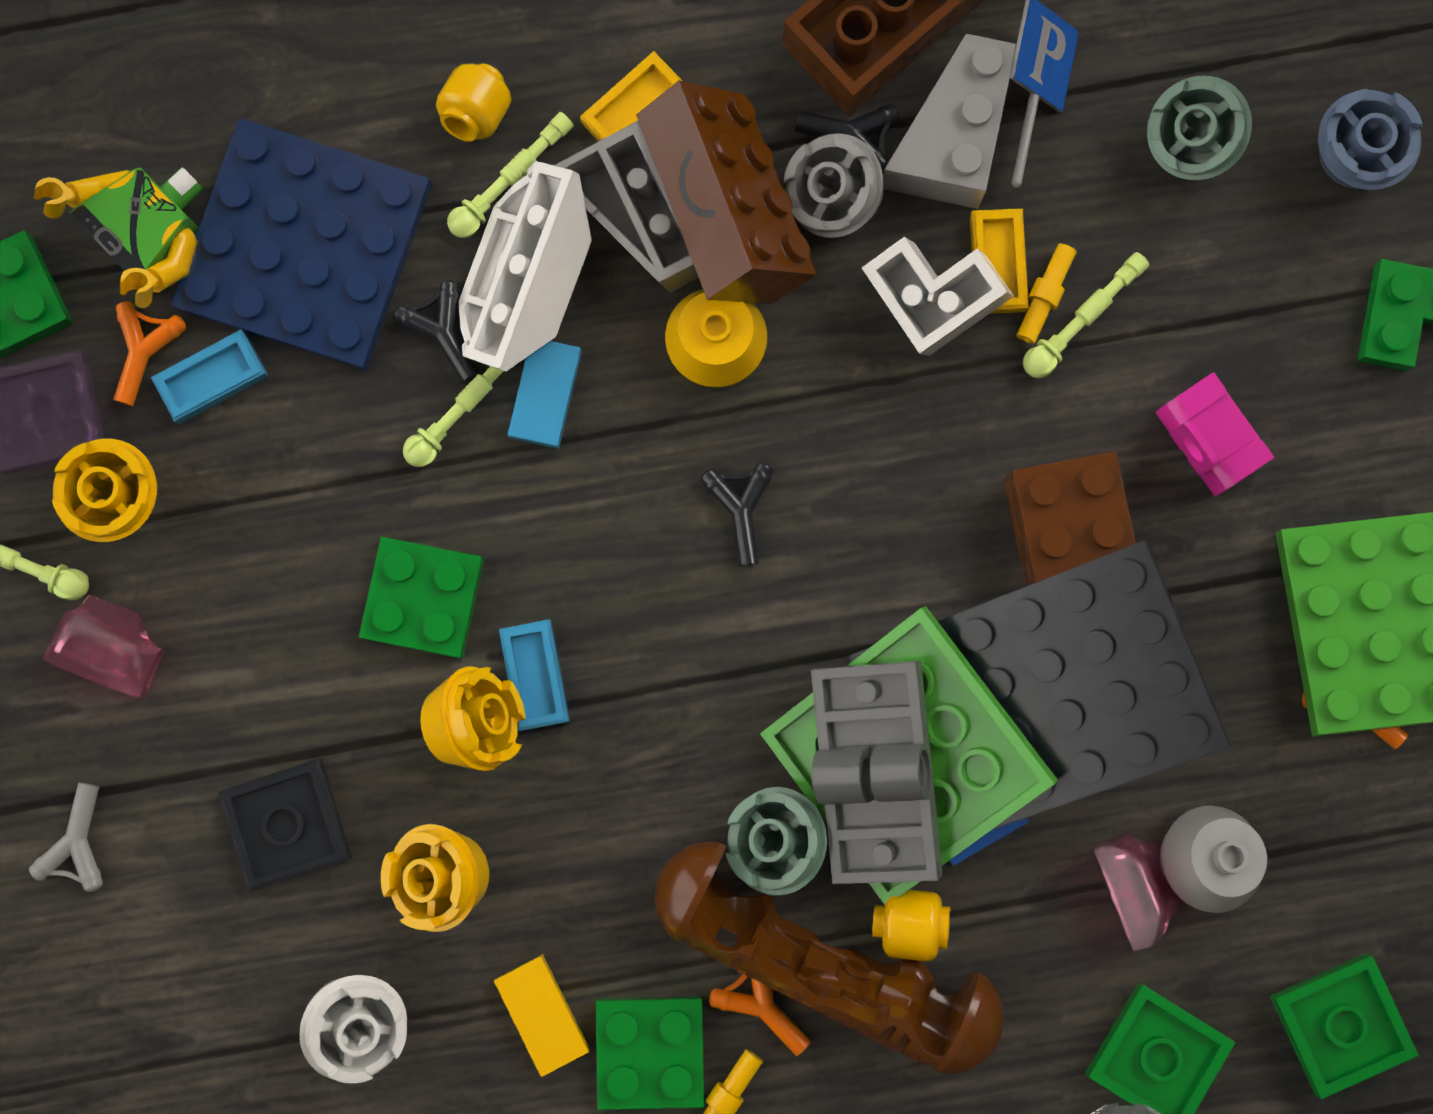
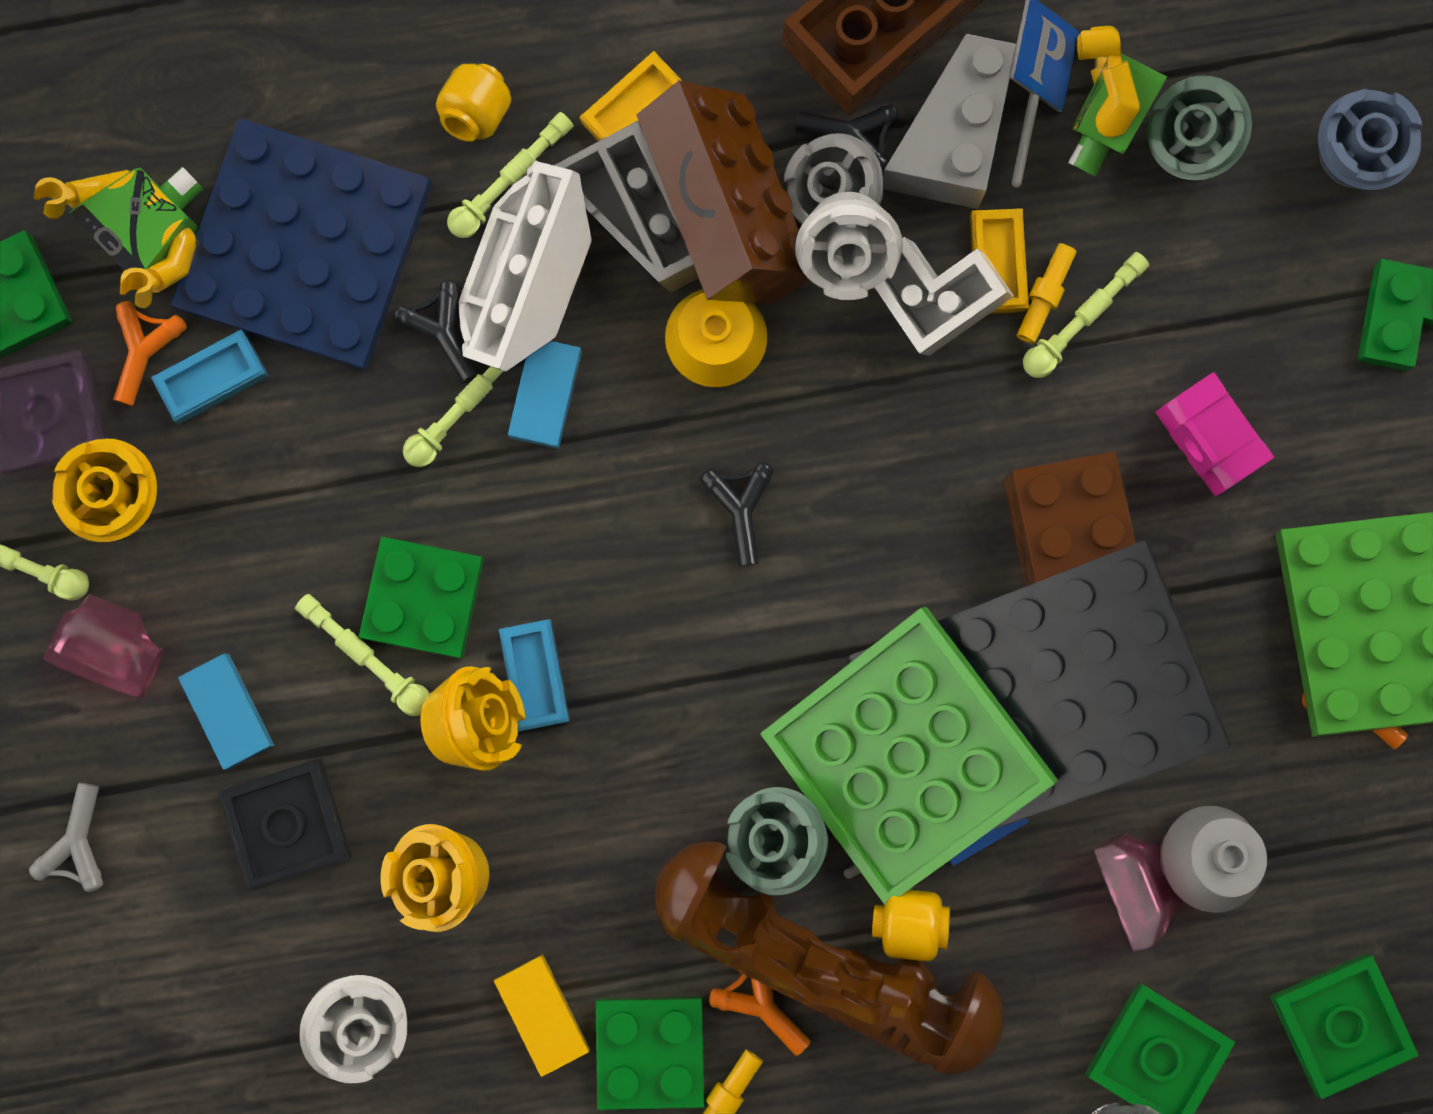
dark grey plate [811,660,943,884] -> none
none -> dark azure tile [178,653,275,770]
none -> yellowish green piece [295,594,430,716]
none -> white cone [795,192,903,300]
none -> torso [1068,26,1167,176]

